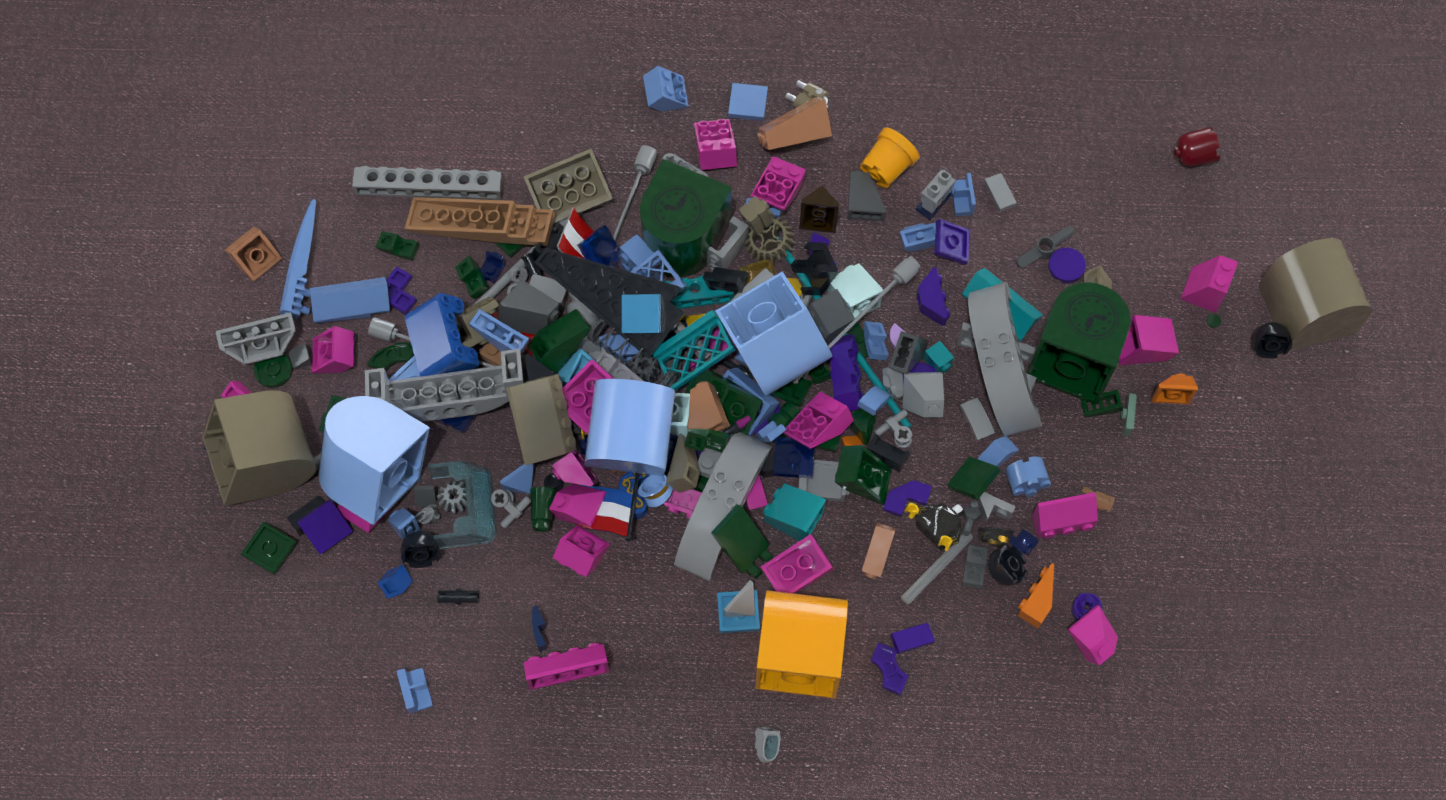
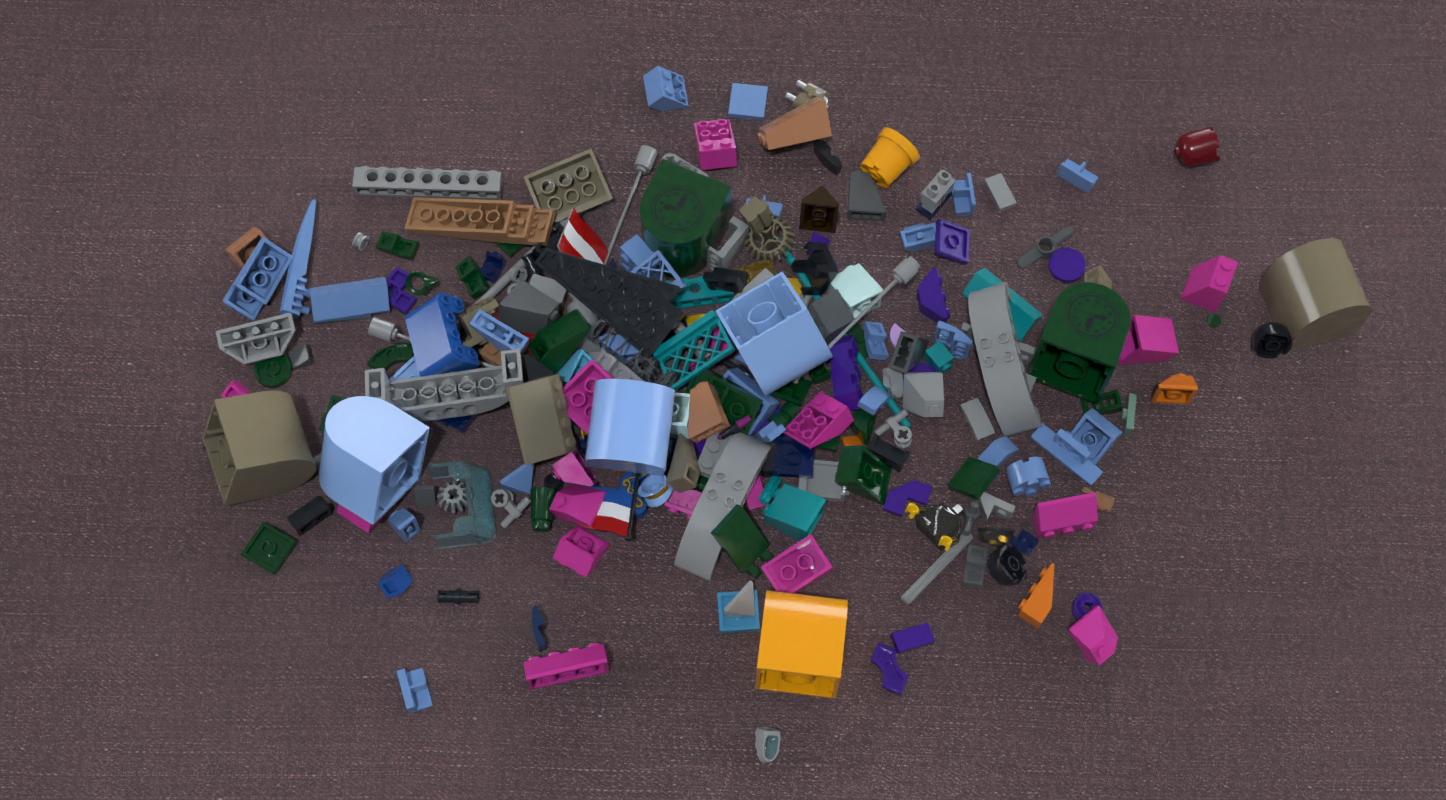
dark purple tile [297,499,353,554] -> none
dark pink slope [312,326,355,374] -> none
black cylinder [400,531,441,568] -> none
light grey piece [415,504,440,524] -> none
clear blue tile [577,225,620,266] -> none
dark azure tile [622,294,661,333] -> none
dark green slope [684,428,729,453] -> none
dark pink slope [750,156,806,211] -> none
nougat slope [862,523,896,579] -> none
none -> medium blue slope [222,237,294,321]
none -> light grey bush [352,232,370,251]
none -> dark green piece [405,272,438,296]
none -> teal axle [758,475,782,505]
none -> black slope [813,139,842,176]
none -> medium blue slope [933,321,973,360]
none -> medium blue bracket [1031,423,1103,486]
none -> medium blue panel [1057,159,1099,193]
none -> medium blue slope [1071,408,1123,465]

